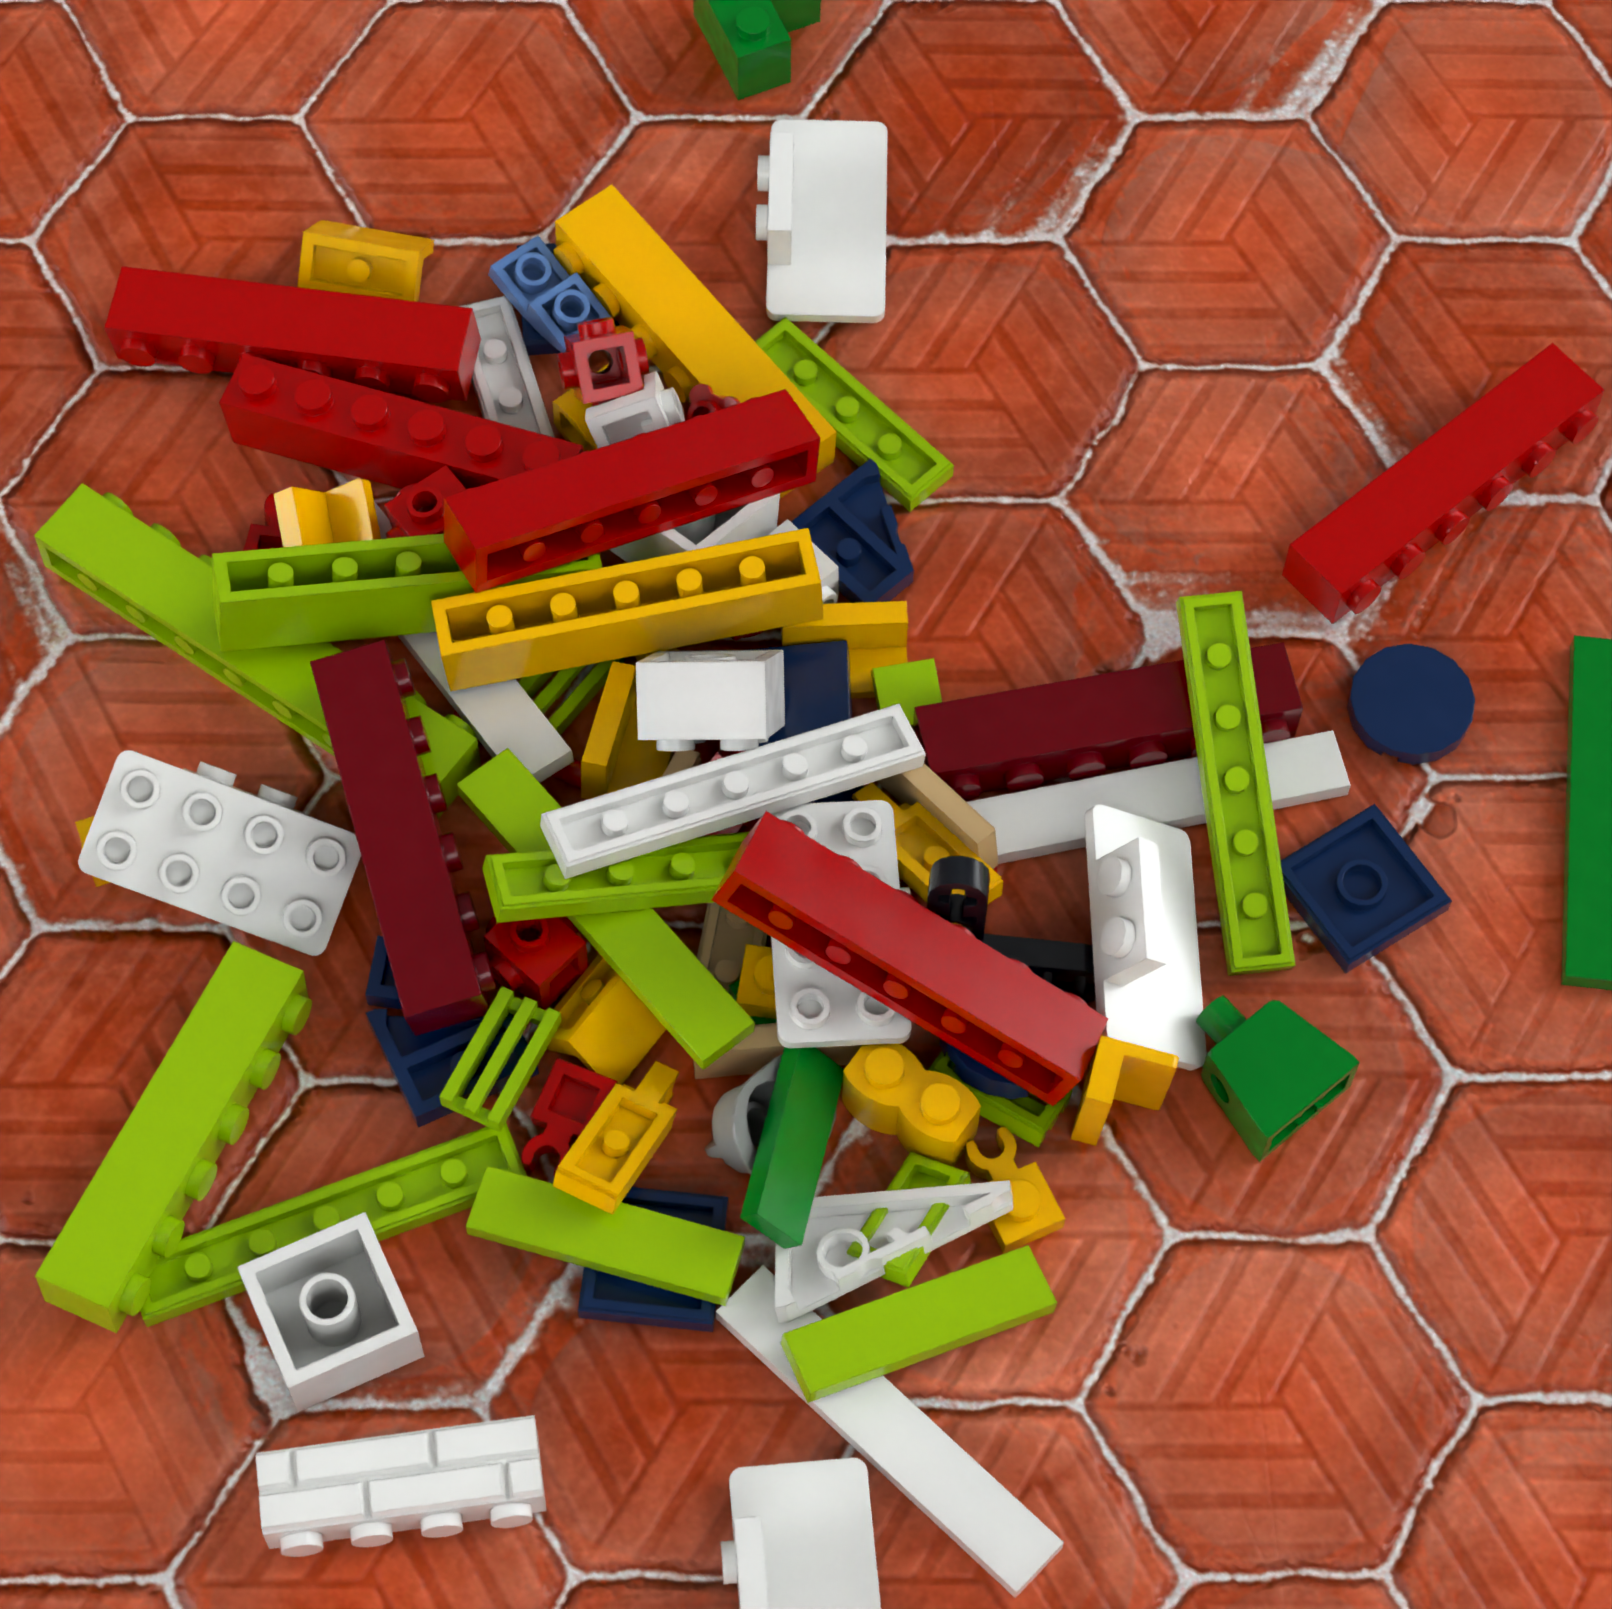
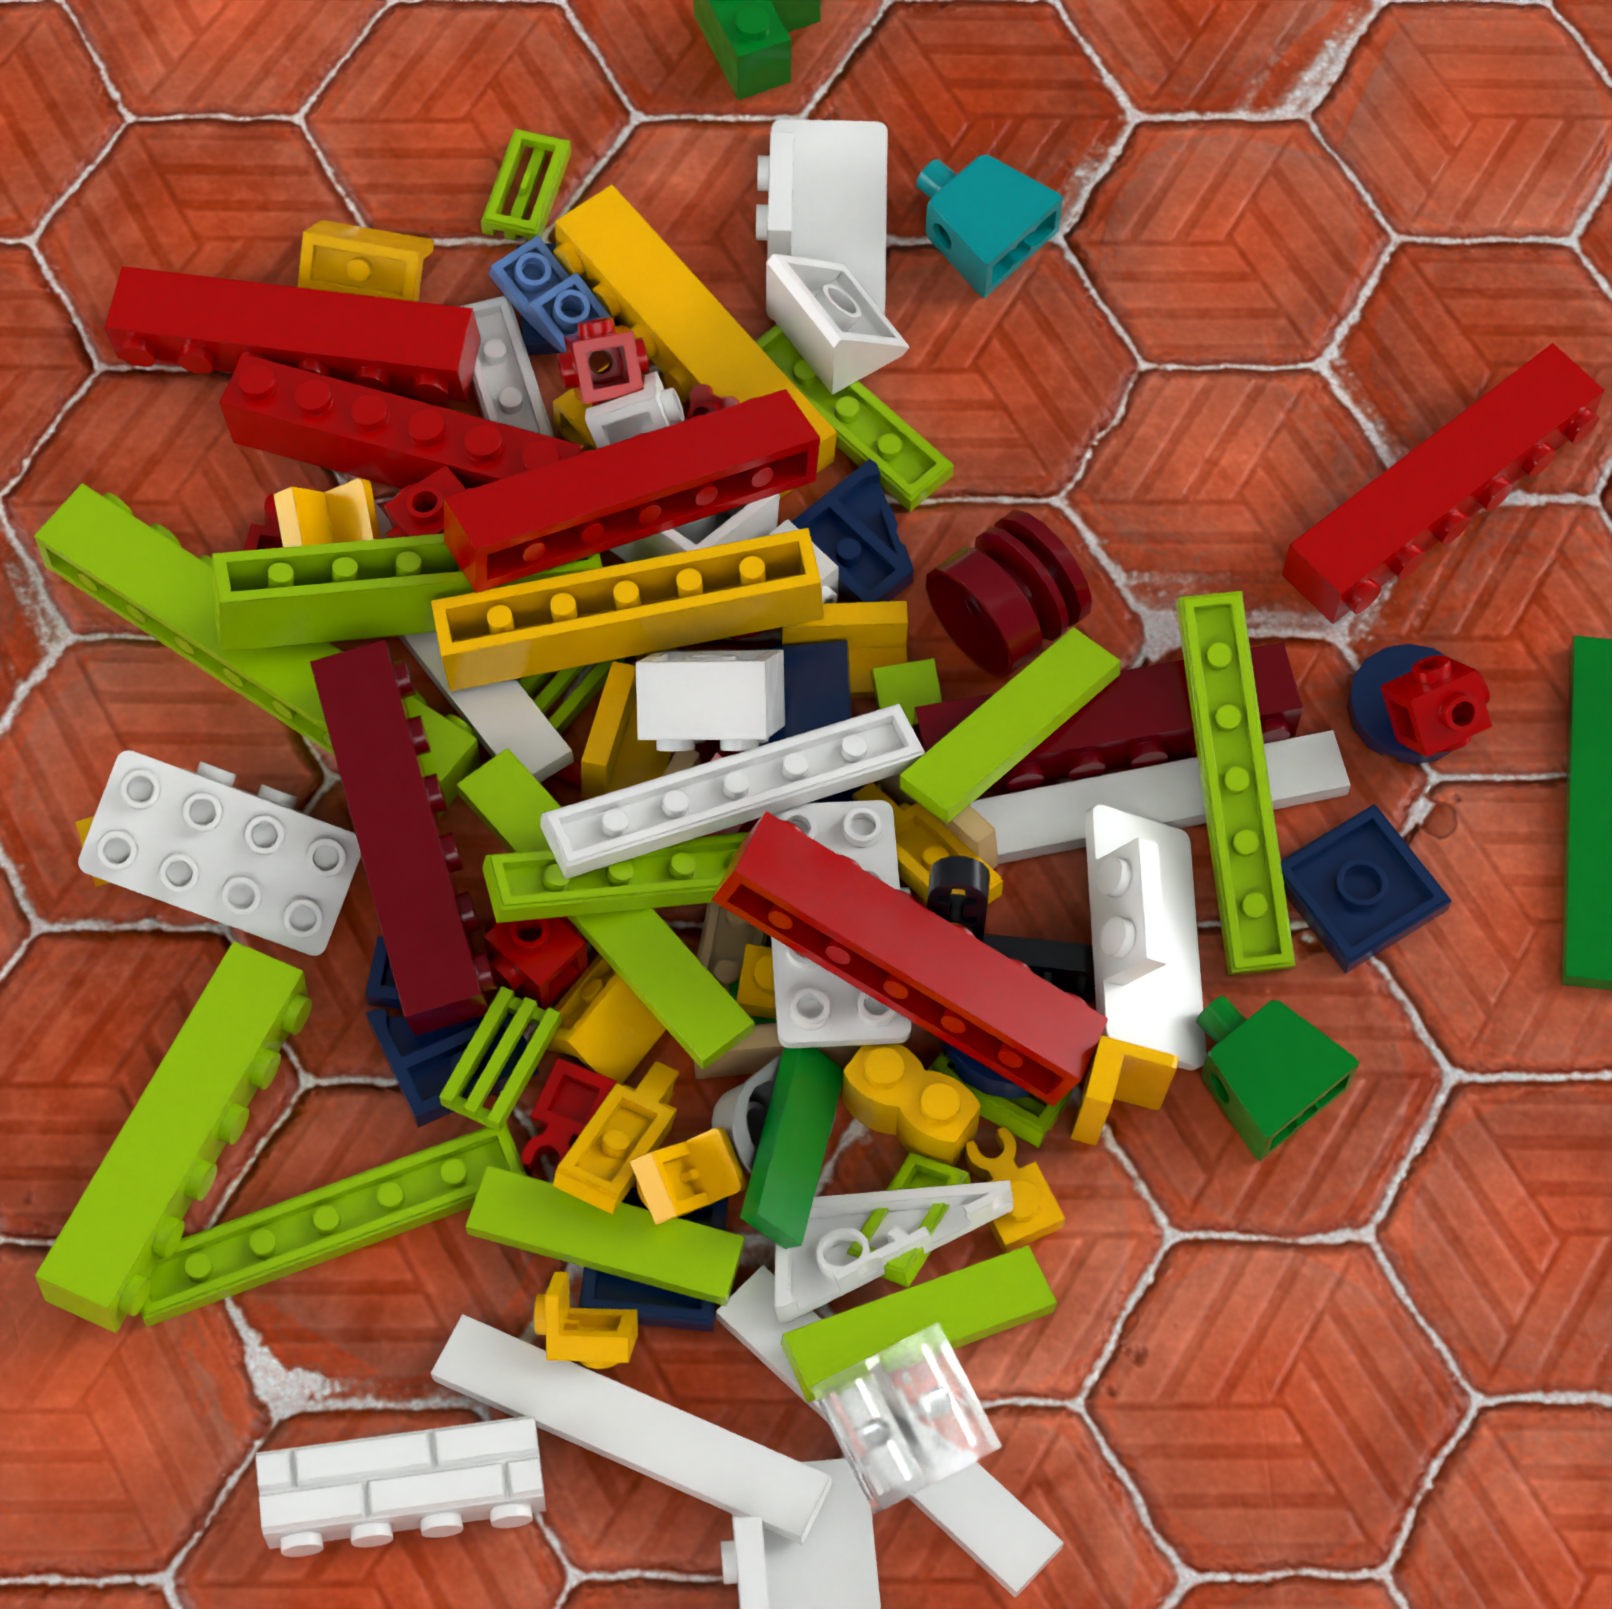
white brick [237,1212,425,1412] -> none
none -> white tile [431,1314,832,1545]
none -> lime tile [481,129,571,242]
none -> yellow bracket [534,1272,638,1369]
none -> yellow bracket [630,1127,747,1225]
none -> white slope [766,253,910,395]
none -> clear slope [810,1322,1002,1514]
none -> lime tile [900,627,1121,824]
none -> teal torso [916,155,1063,299]
none -> dark red wheel [925,510,1092,678]
none -> red brick [1380,655,1492,757]

